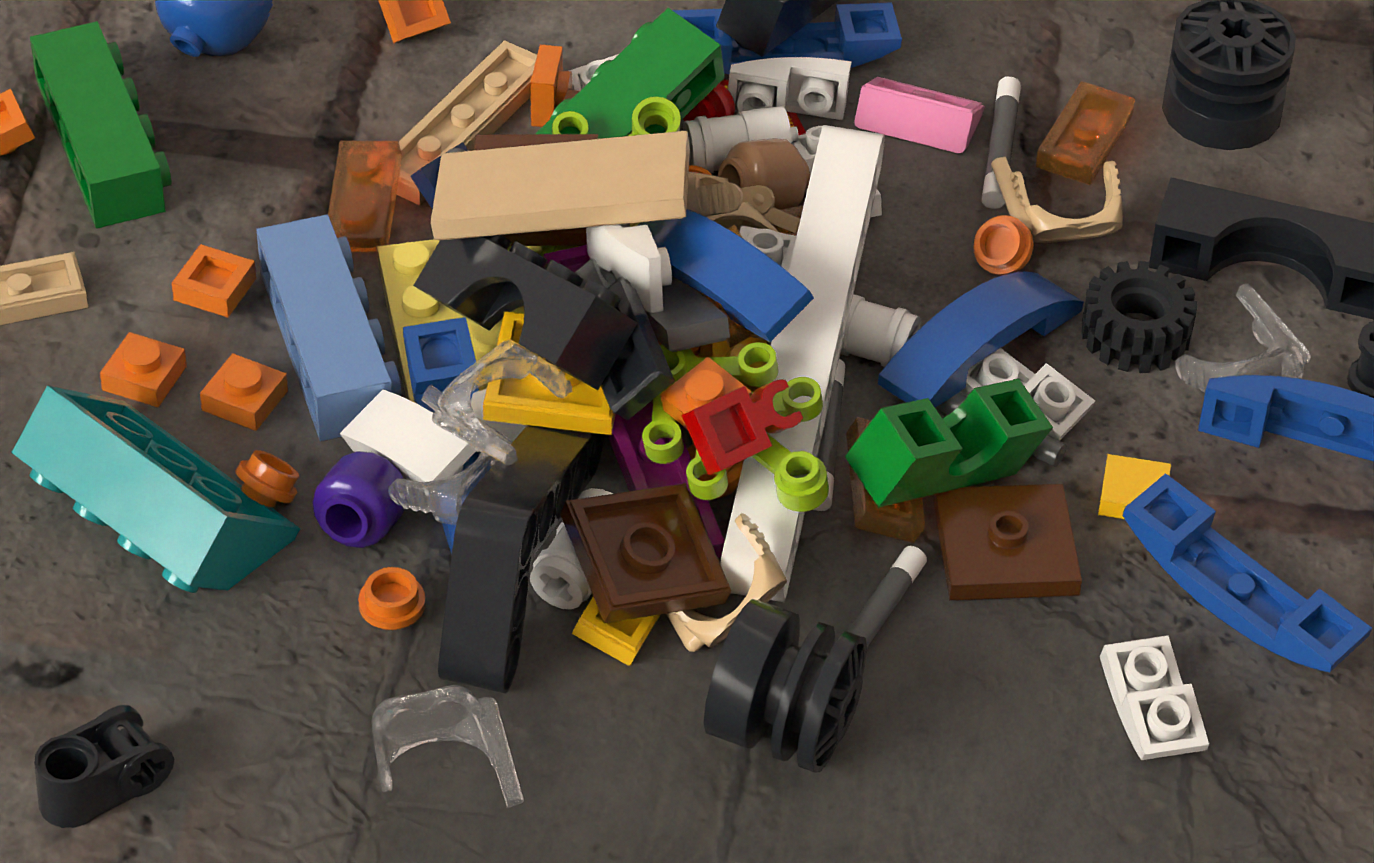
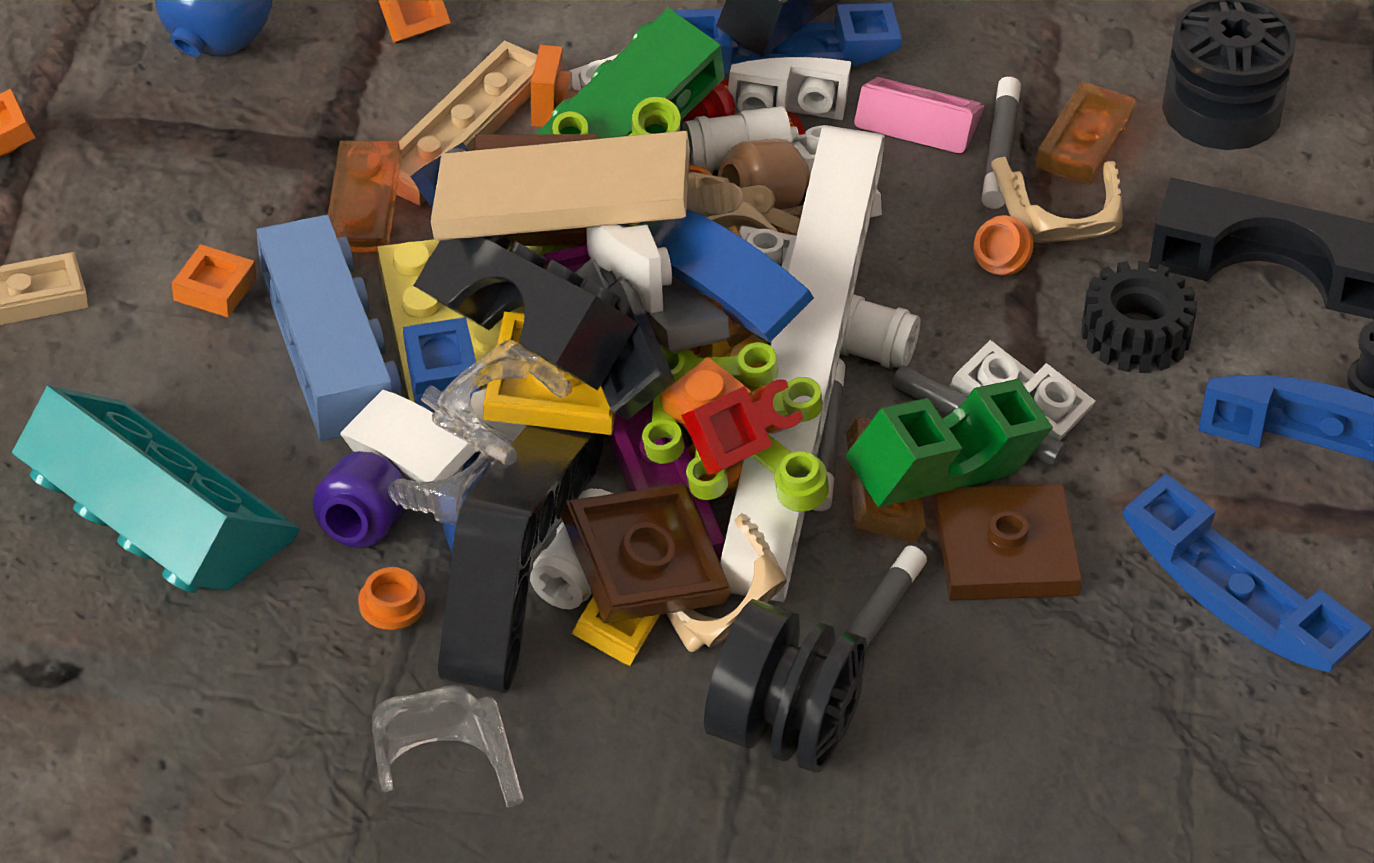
green brick [30,21,172,229] -> none
black piece [34,705,175,828] -> none
orange plate [100,332,187,408] -> none
orange plate [200,353,288,431] -> none
orange plate [235,450,299,507] -> none
blue slope [878,271,1084,408] -> none
yellow tile [1098,454,1171,519] -> none
white slope [1100,635,1209,760] -> none
clear helmet [1175,283,1311,392] -> none

